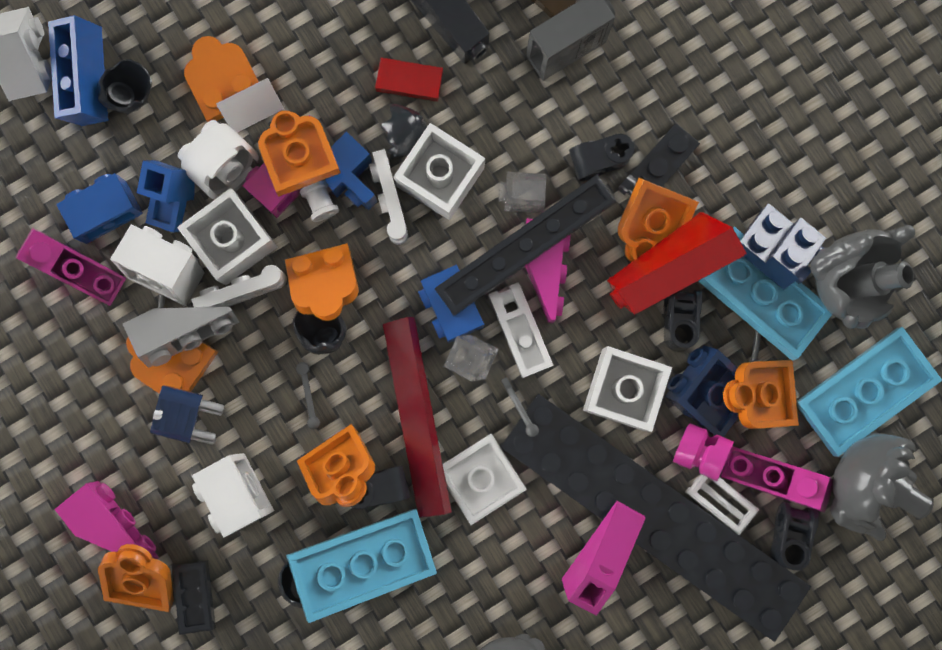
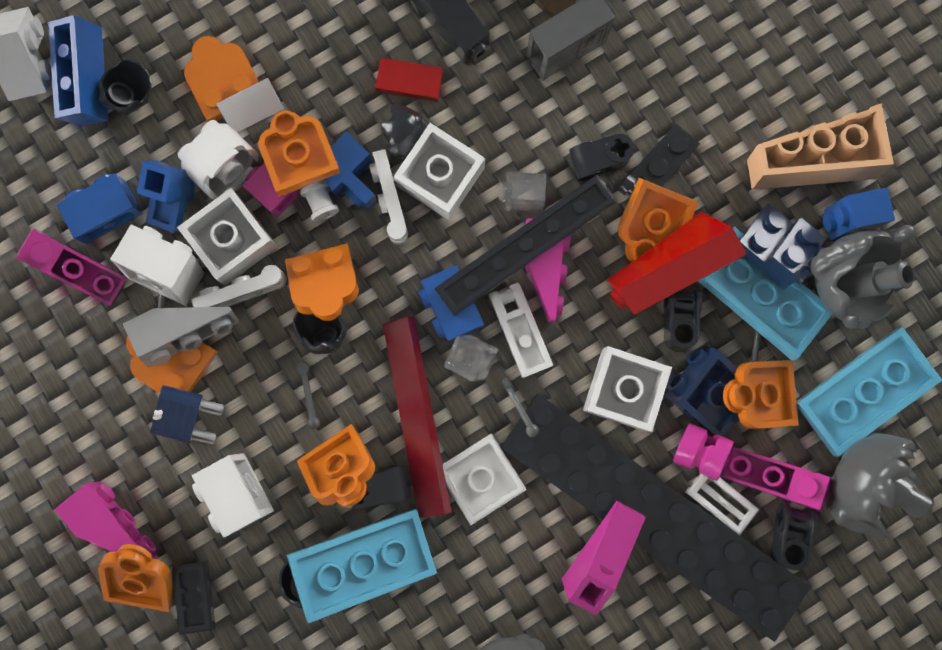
none -> light nougat wedge [747,103,894,190]
none -> blue brick [823,188,895,240]

